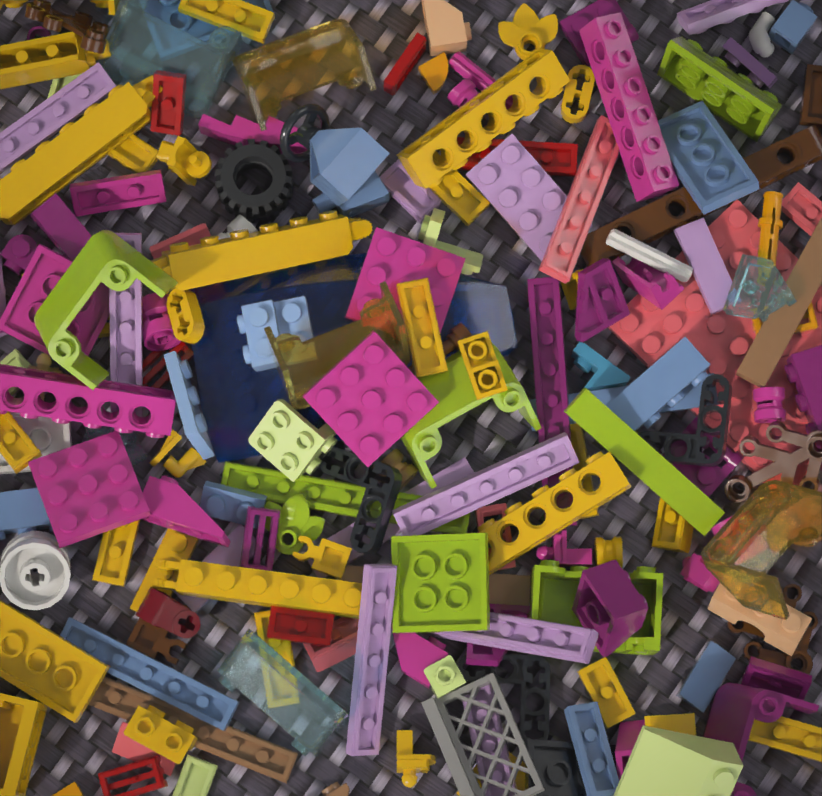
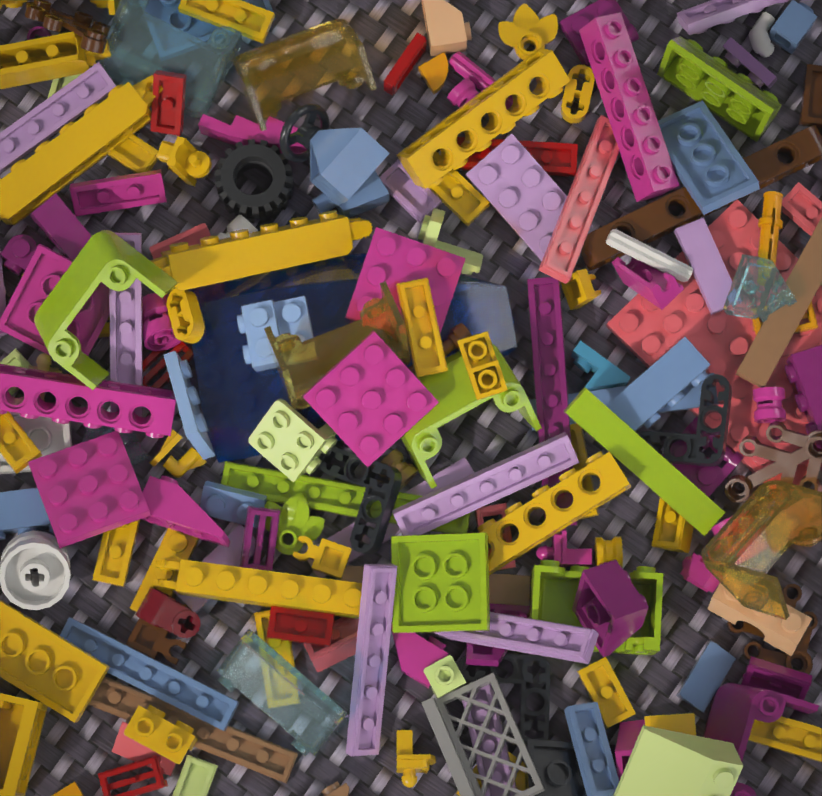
magenta wing [575,258,630,343] -> none

